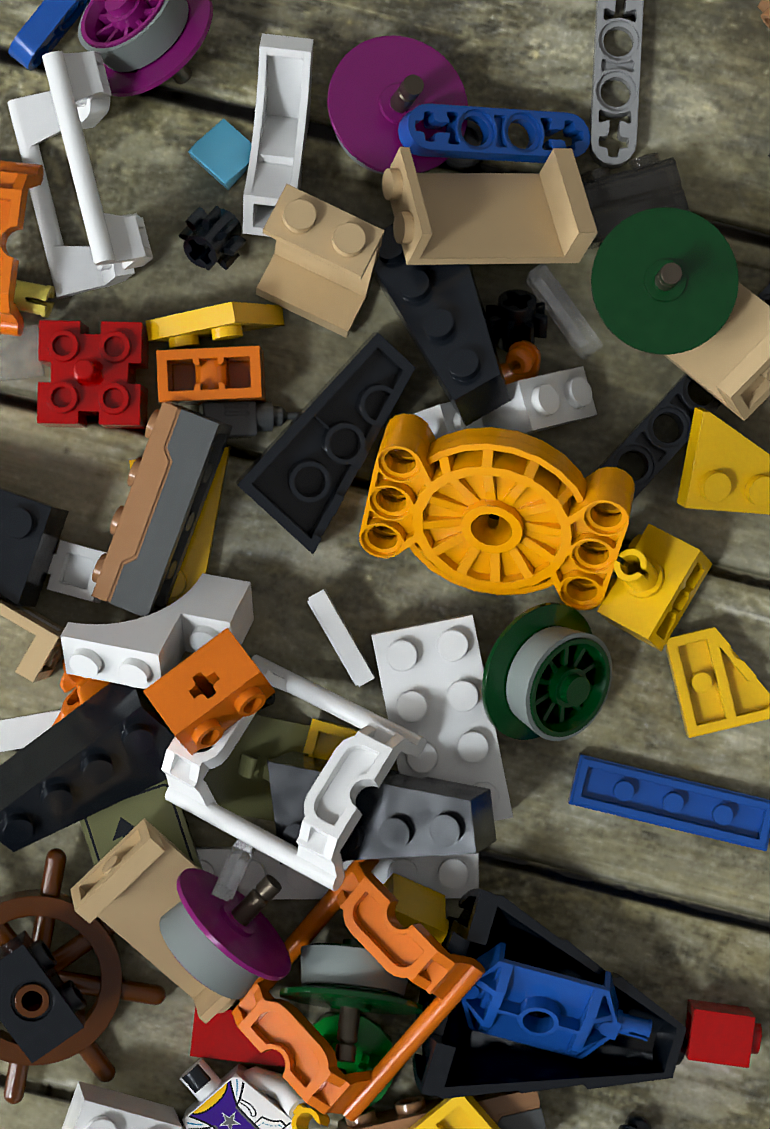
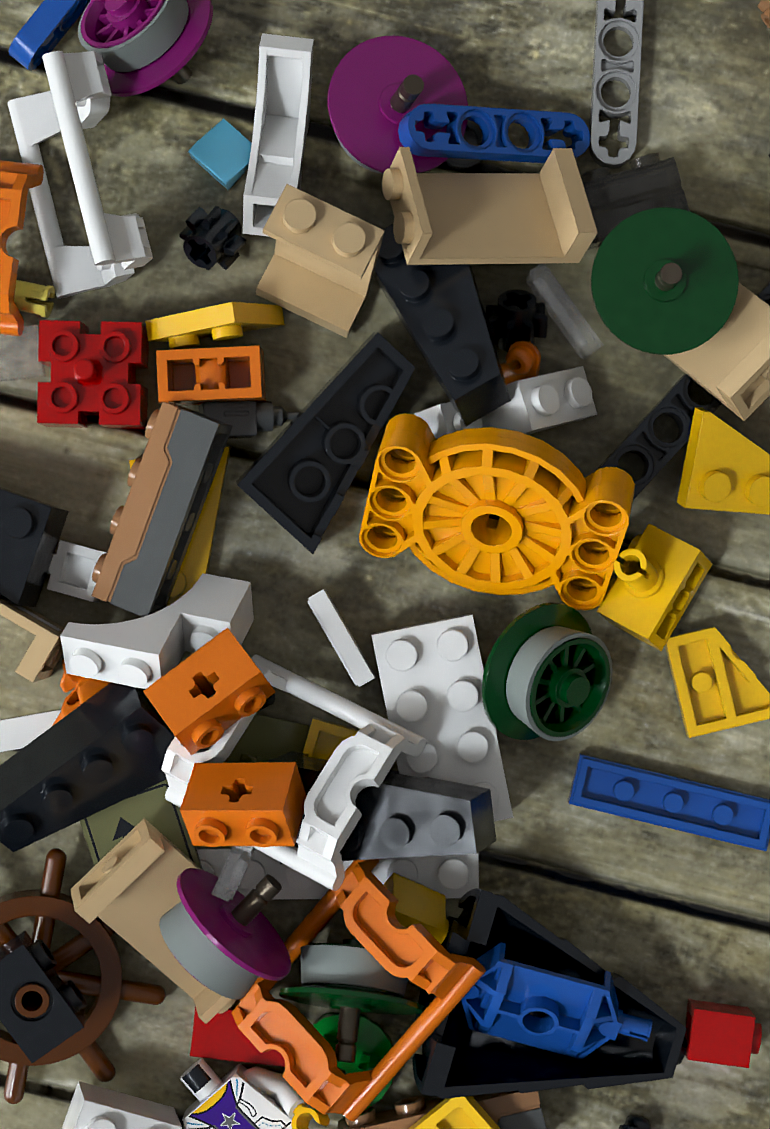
none -> orange brick [180,762,306,847]

